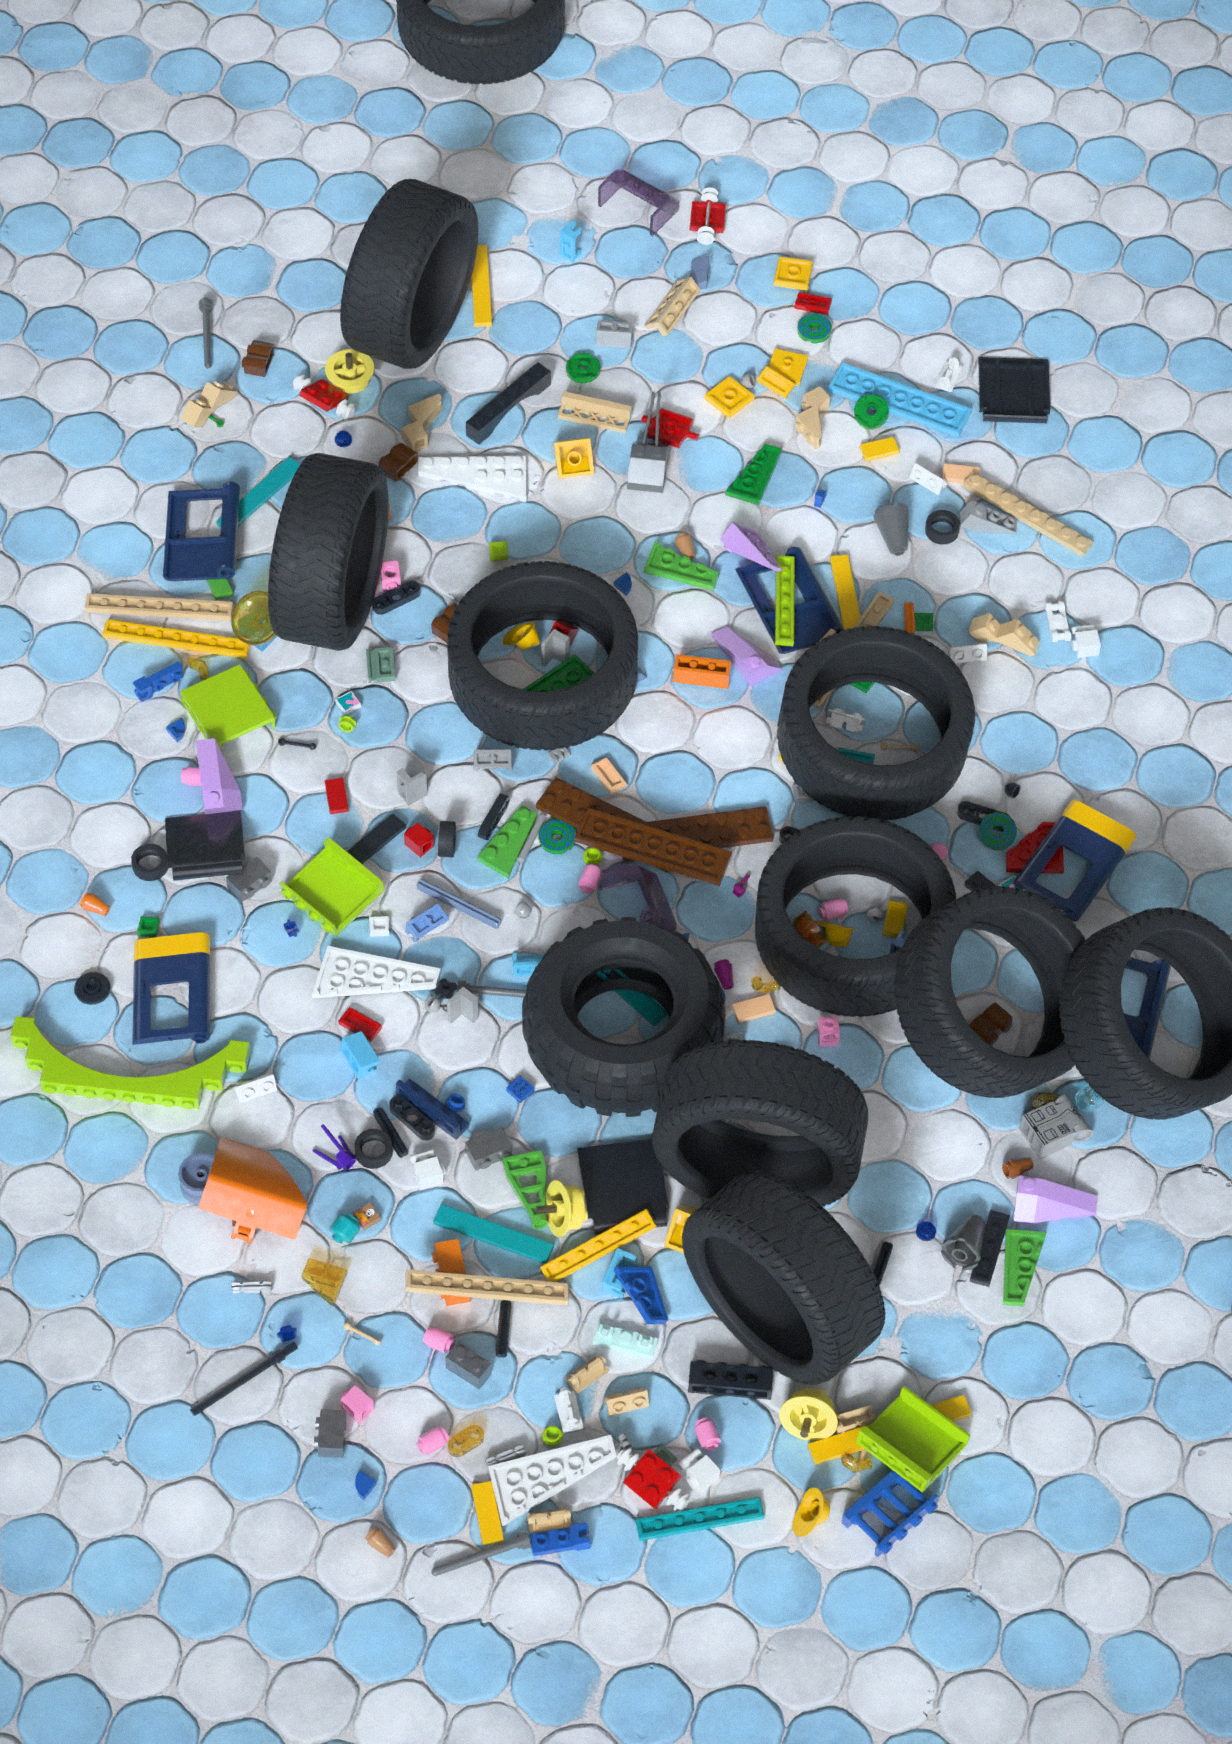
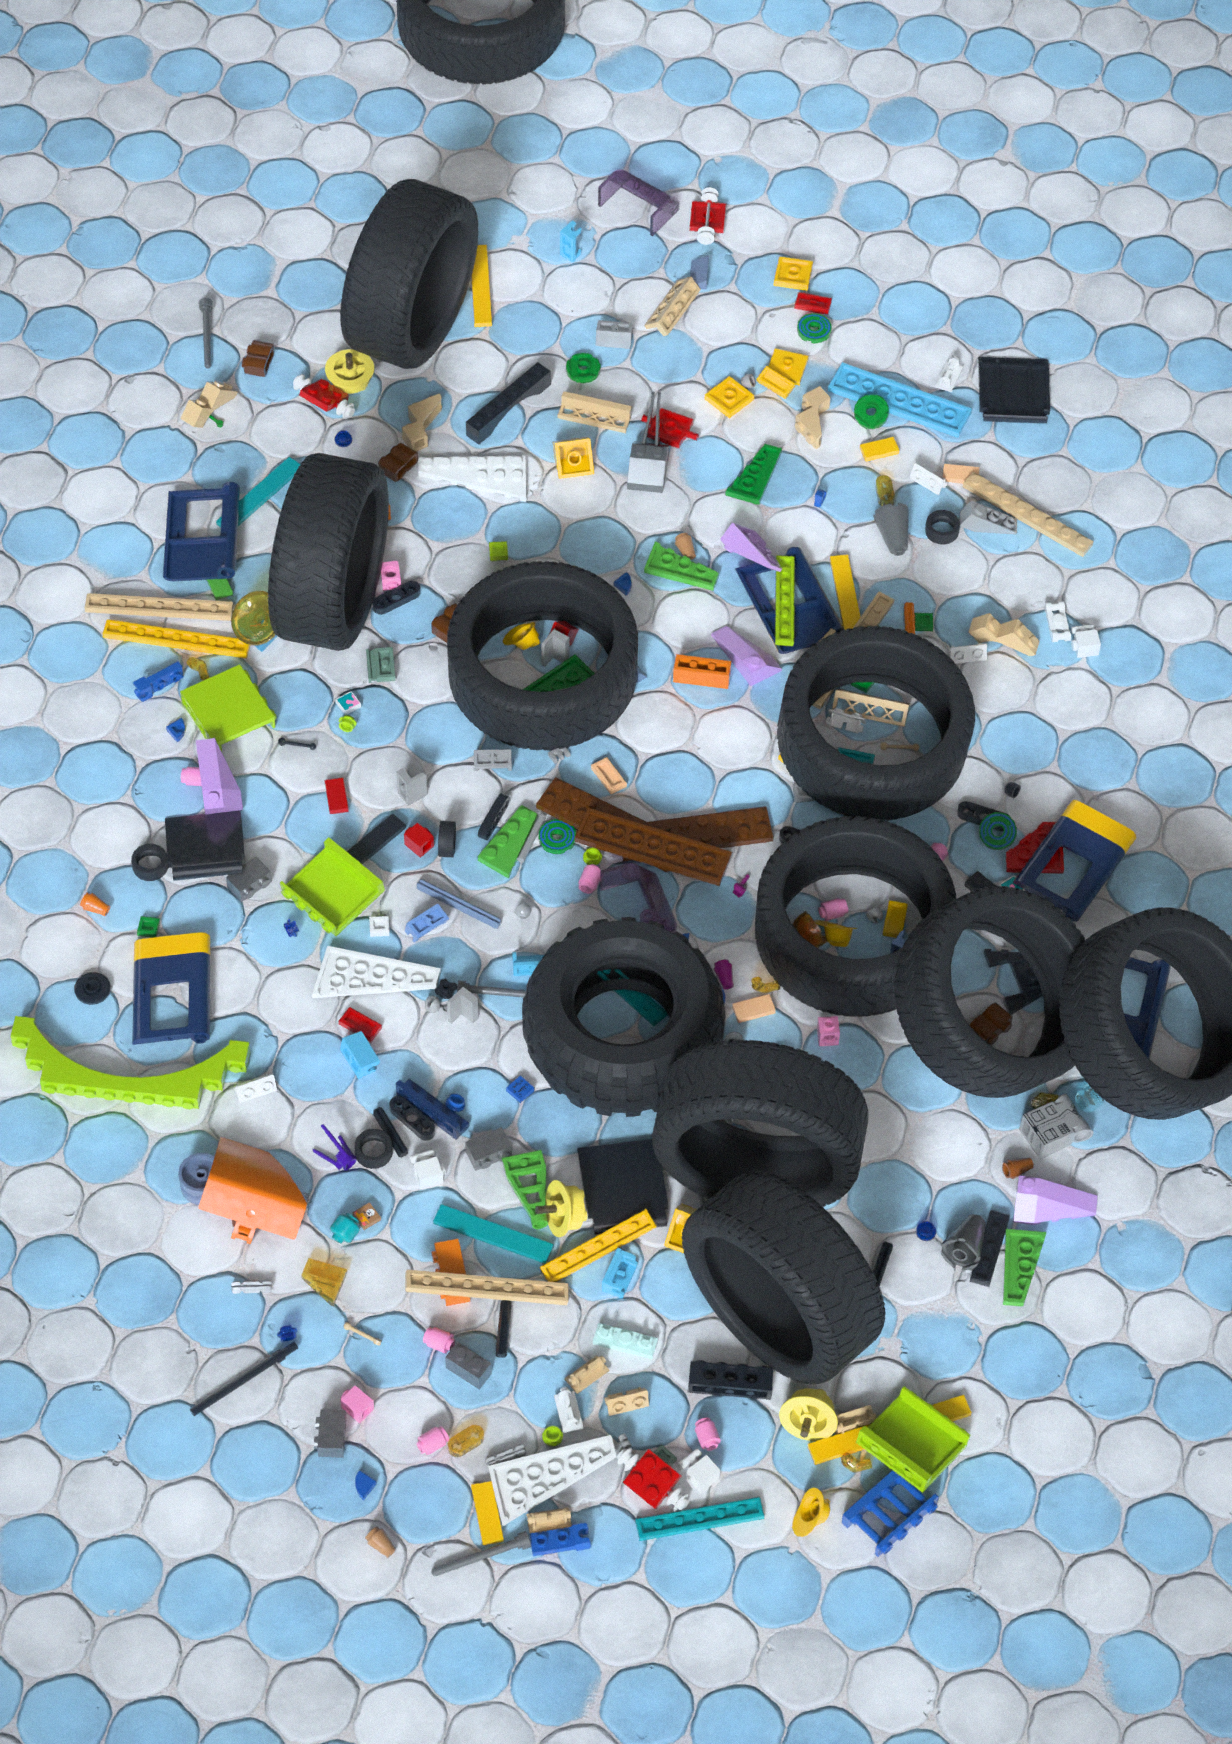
blue wing [614,1267,668,1324] -> none
none -> tan fence [832,689,910,727]
none -> clear yellow beam [875,475,895,506]
none -> black wing [984,949,1043,1015]

